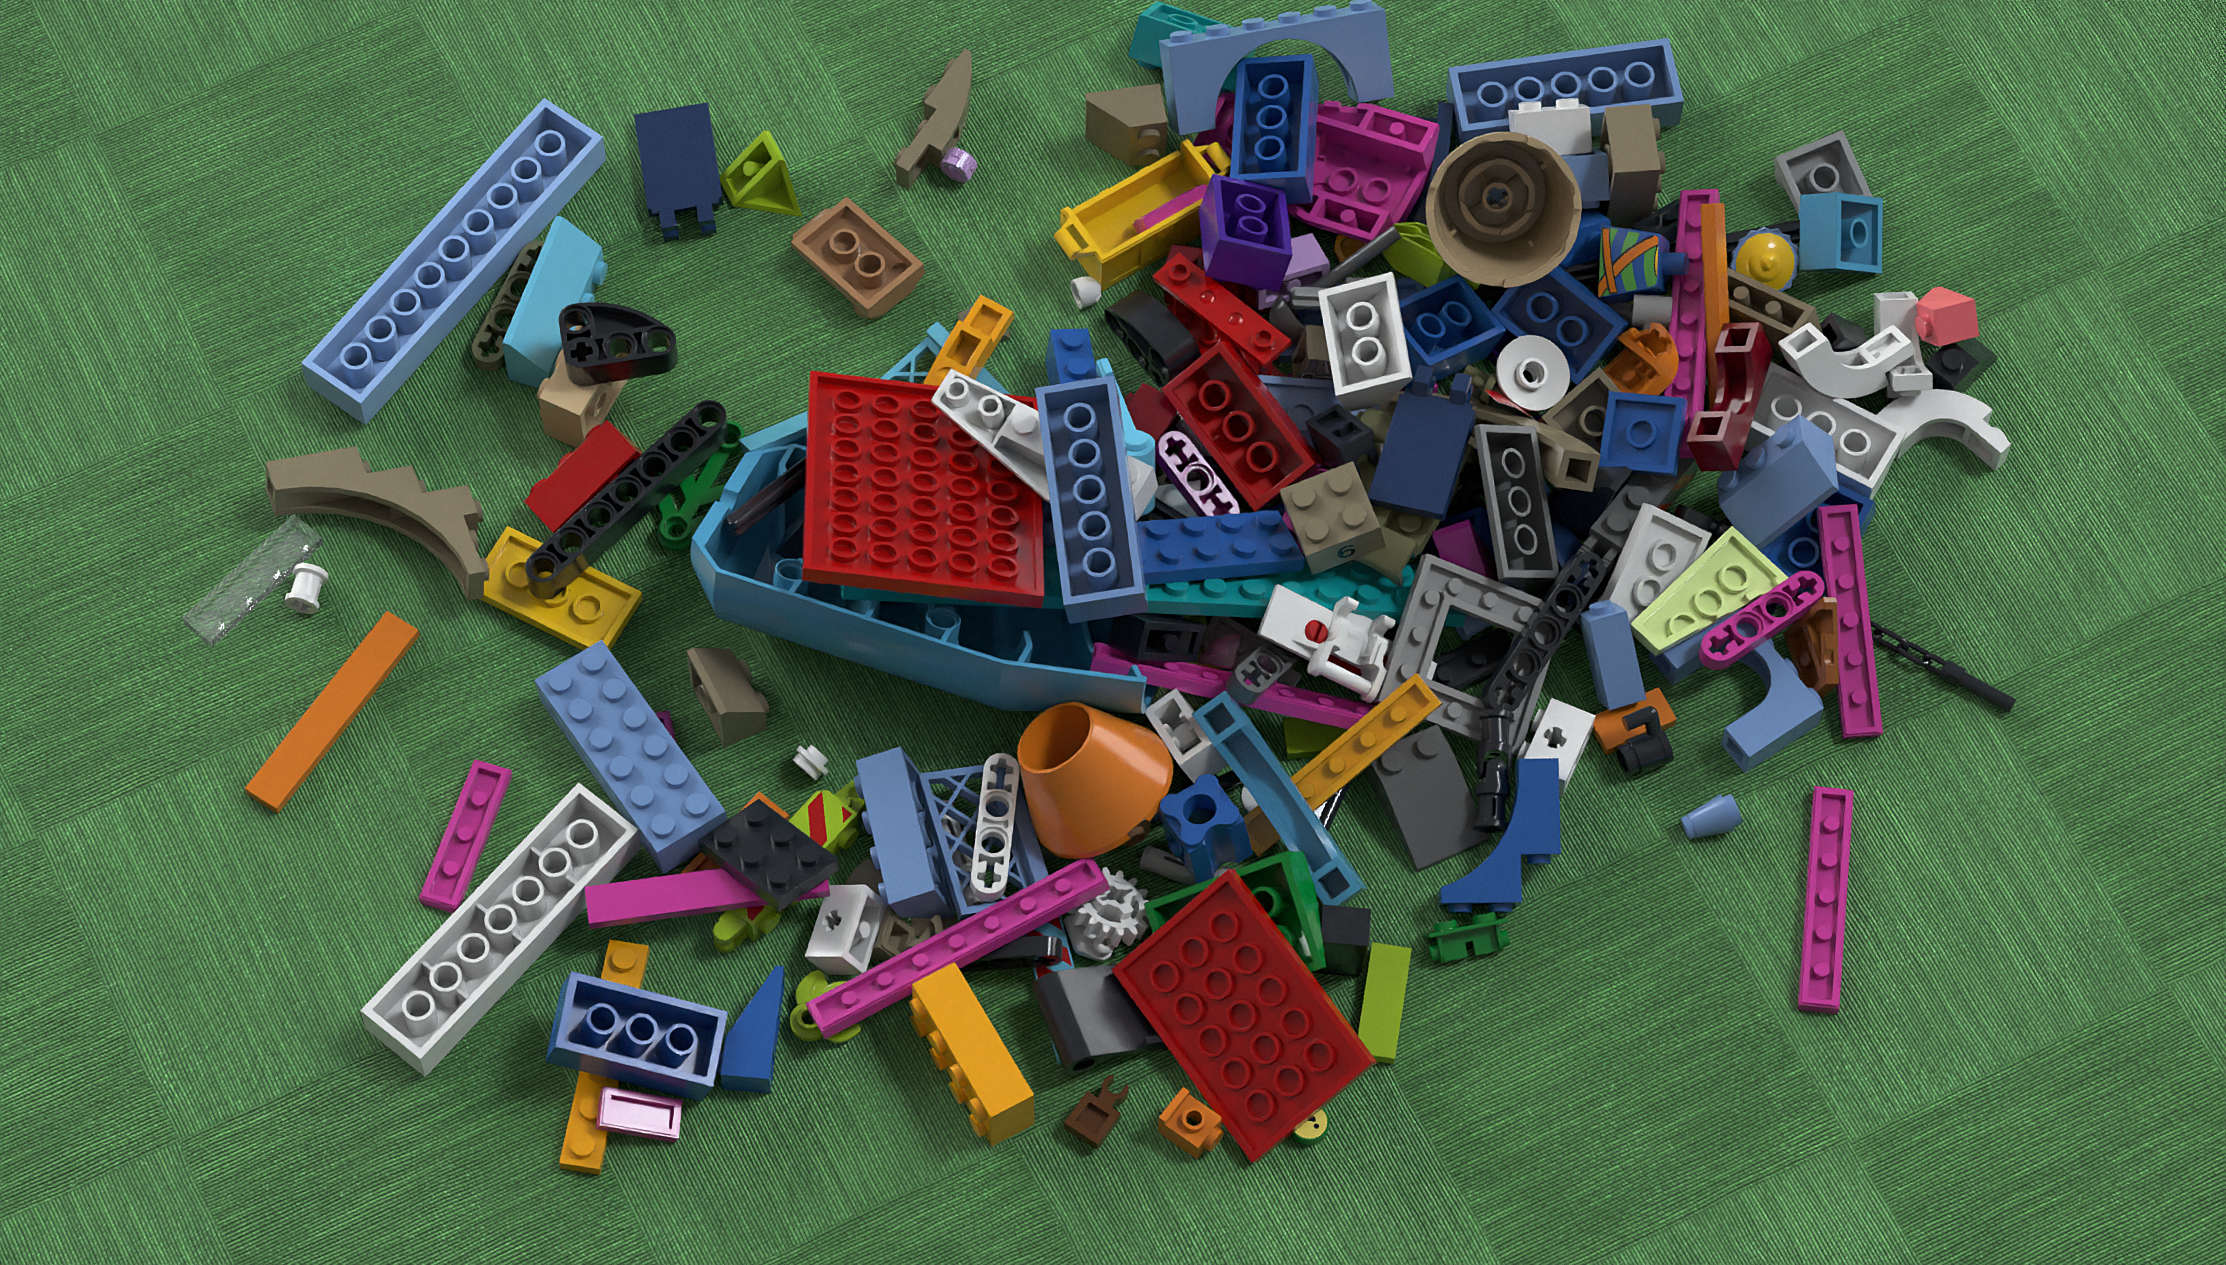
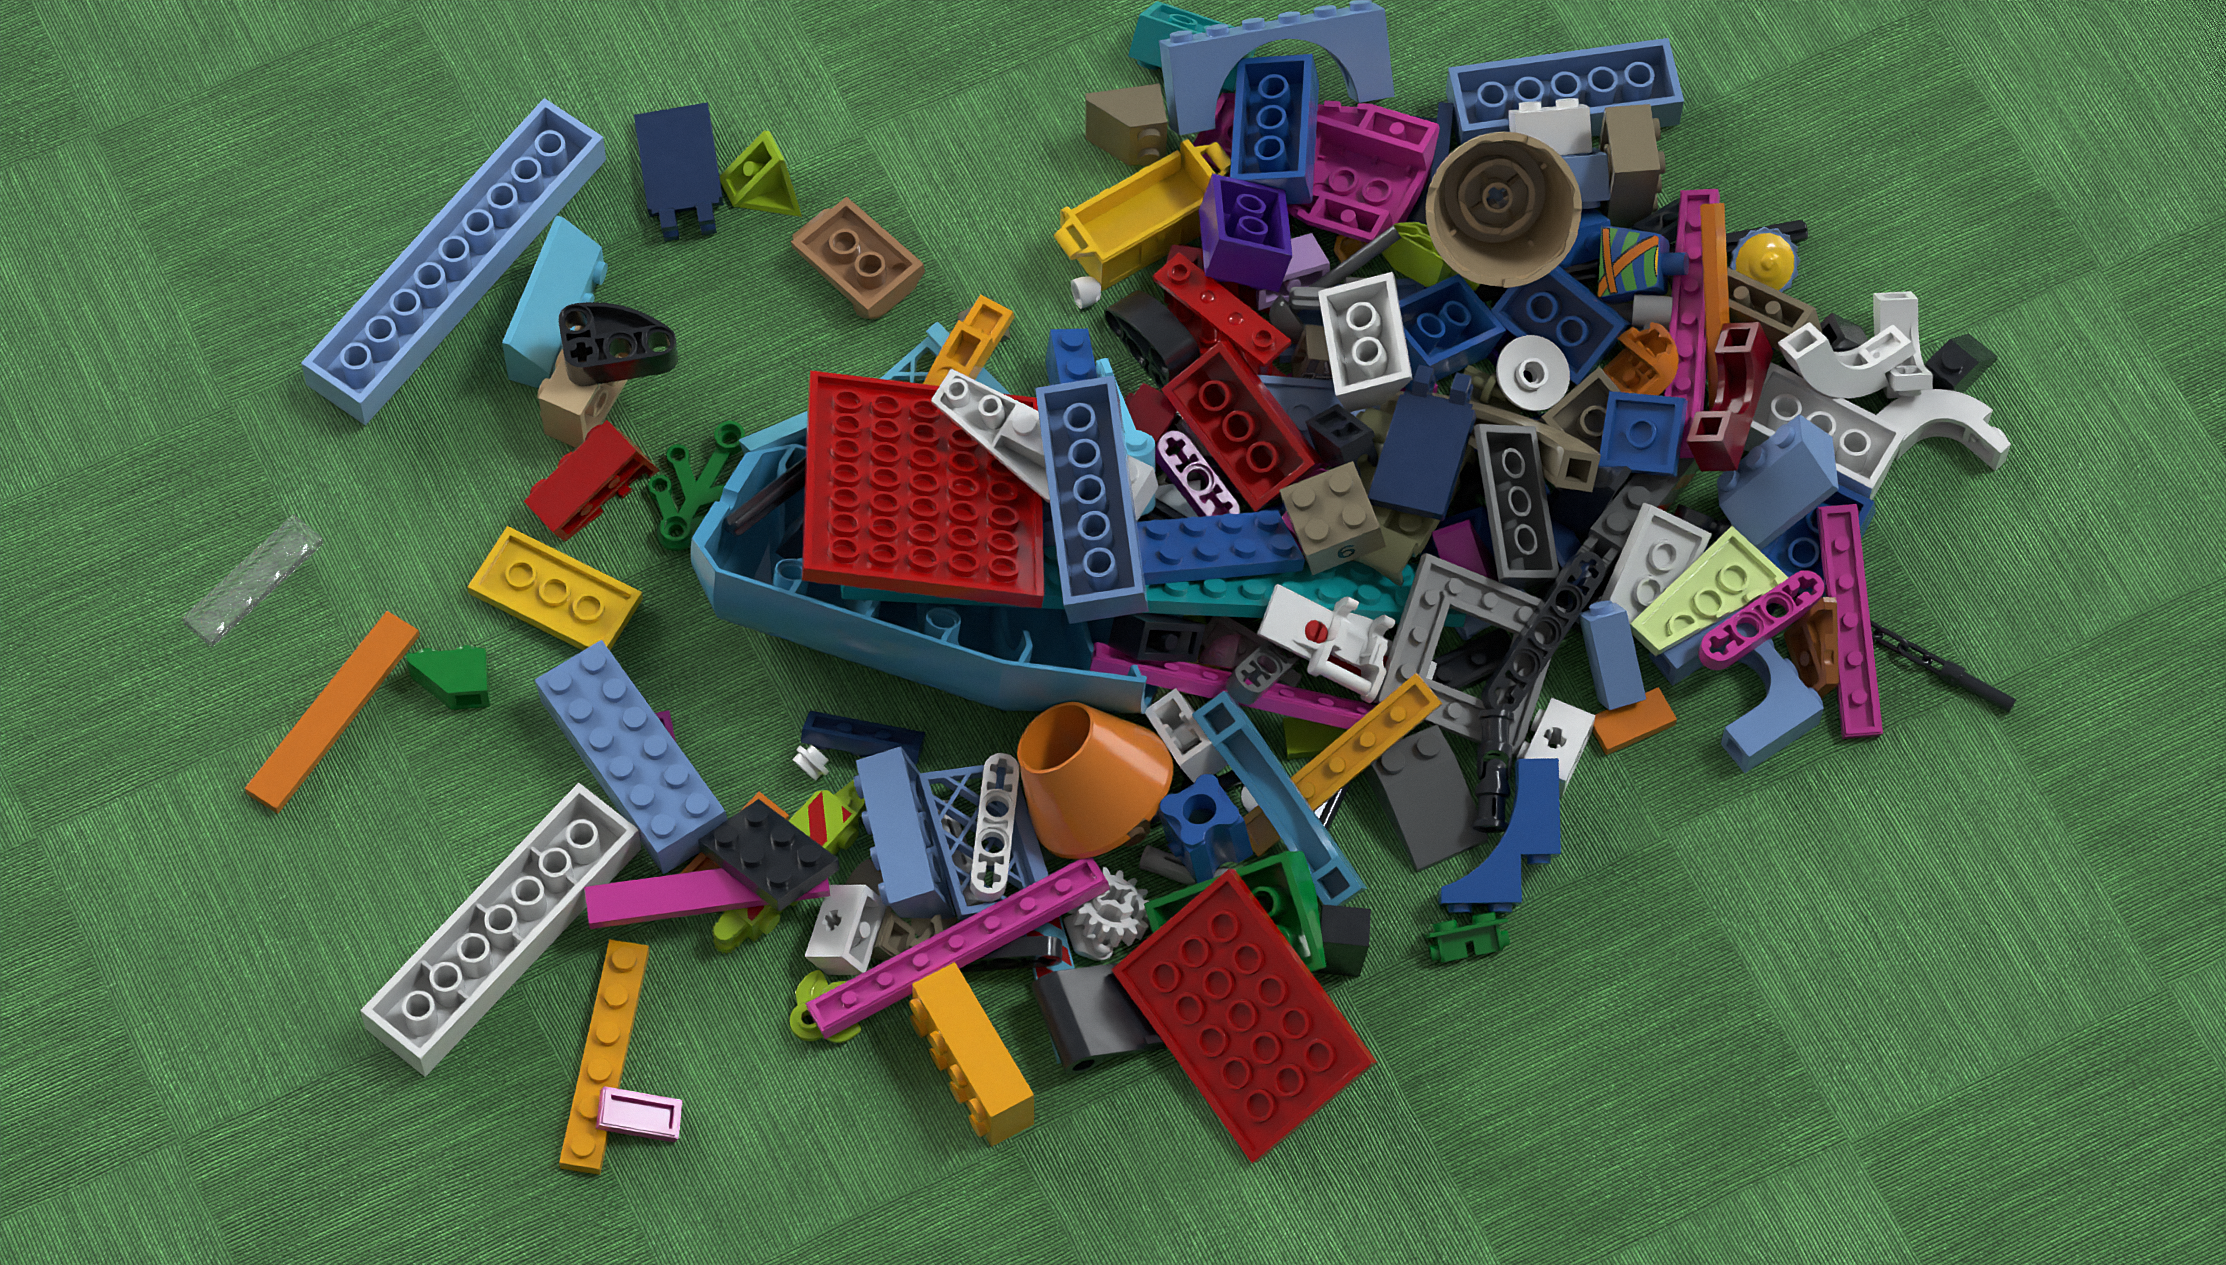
dark tan arch [265,446,489,601] -> none
white bush [284,563,329,614] -> none
dark pink tile [419,759,513,913] -> none
olive beam [471,240,544,372] -> none
black beam [525,400,728,600] -> none
blue brick [545,971,728,1102] -> none
dark tan slope [686,648,770,748] -> none
blue slope [716,966,785,1094] -> none
dark tan slope [894,49,972,190] -> none
lavender axle [940,147,978,183] -> none
reddish brown plate [1064,1075,1129,1150] -> none
dark pink tile [1133,184,1207,234] -> none
orange brick [1158,1087,1224,1159] -> none
tile [1291,1108,1330,1146] -> none
lime tile [1358,942,1412,1064] -> none
red sticker [1484,389,1535,420] -> none
black piece [1615,706,1674,776] -> none
medium blue cone [1680,794,1743,840] -> none
light grey slope [1772,130,1873,215] -> none
dark pink tile [1797,786,1854,1014] -> none
dark azure slope [1798,192,1883,274] -> none
coral slope [1915,286,1979,347] -> none
none -> green slope [406,645,490,710]
none -> dark blue plate [801,711,926,765]

